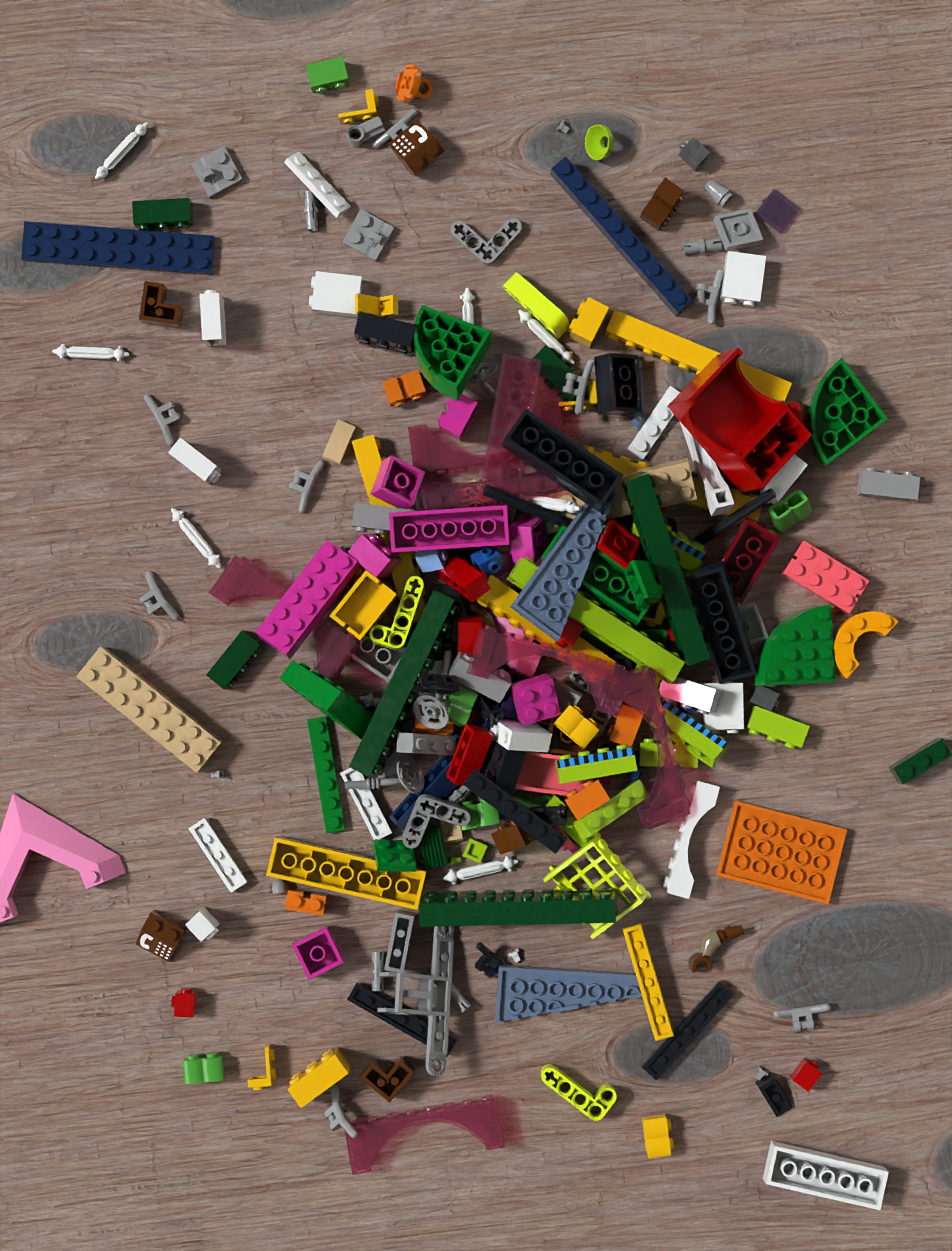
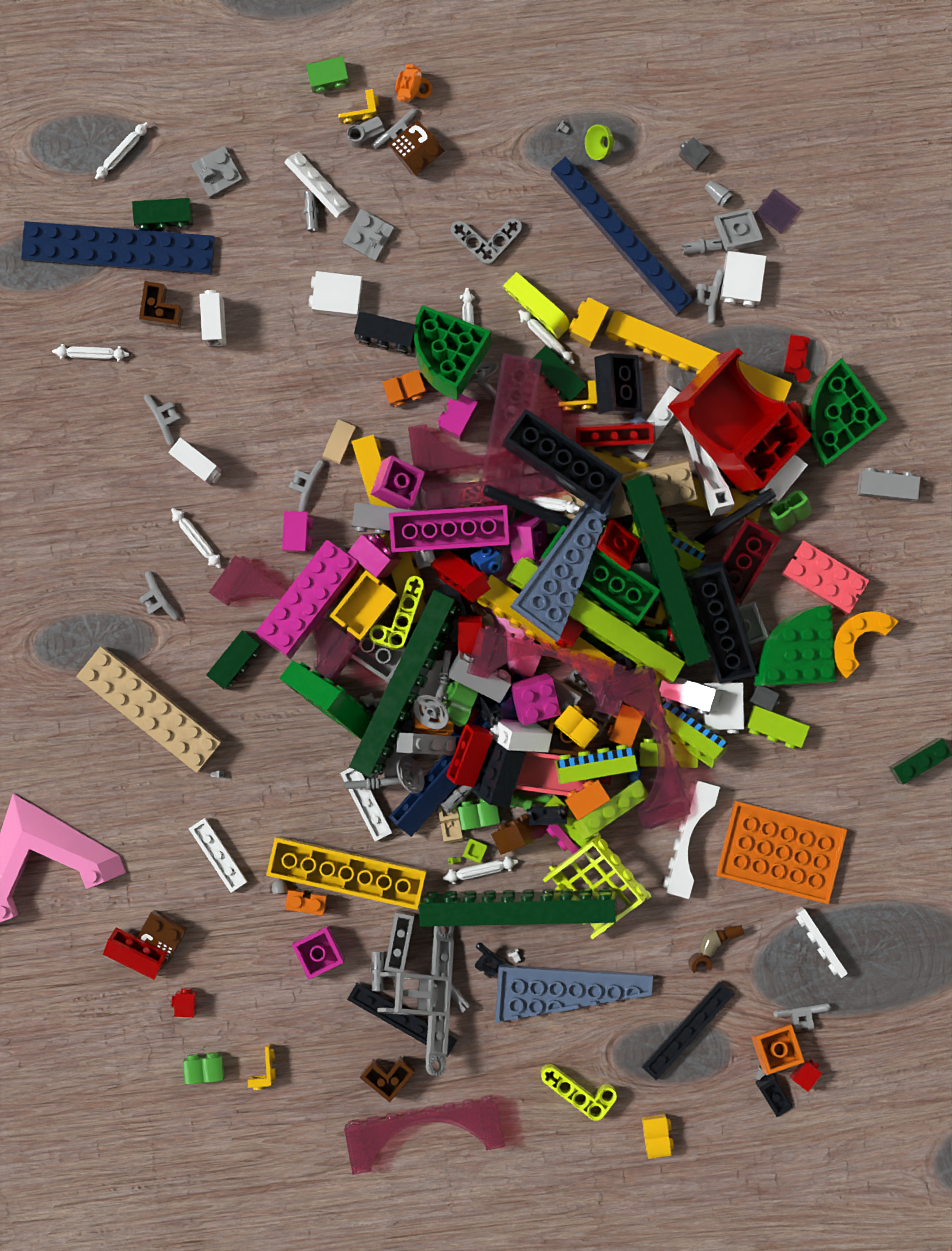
white brick [185,907,220,942] -> none
yellow piece [287,1047,351,1108] -> none
green plate [307,716,346,833] -> none
light grey piece [324,1085,358,1138] -> none
yellow bracket [355,293,398,317] -> none
green plate [372,839,416,872] -> none
light grey beam [402,794,470,849] -> none
light blue brick [416,549,448,573] -> none
black hinge [416,673,459,695] -> none
dark green brick [418,825,448,869] -> none
black plate [463,768,567,854] -> none
light grey piece [562,359,594,415] -> none
yellow tile [622,923,674,1041] -> none
green slope [624,560,663,609] -> none
reddish brown brick [640,177,684,230] -> none
white brick [763,1141,889,1210] -> none
none -> red brick [103,927,168,980]
none -> dark pink brick [282,511,313,553]
none -> red brick [576,422,656,446]
none -> orange brick [751,1024,804,1075]
none -> red hinge [783,334,810,383]
none -> white plate [795,907,848,978]

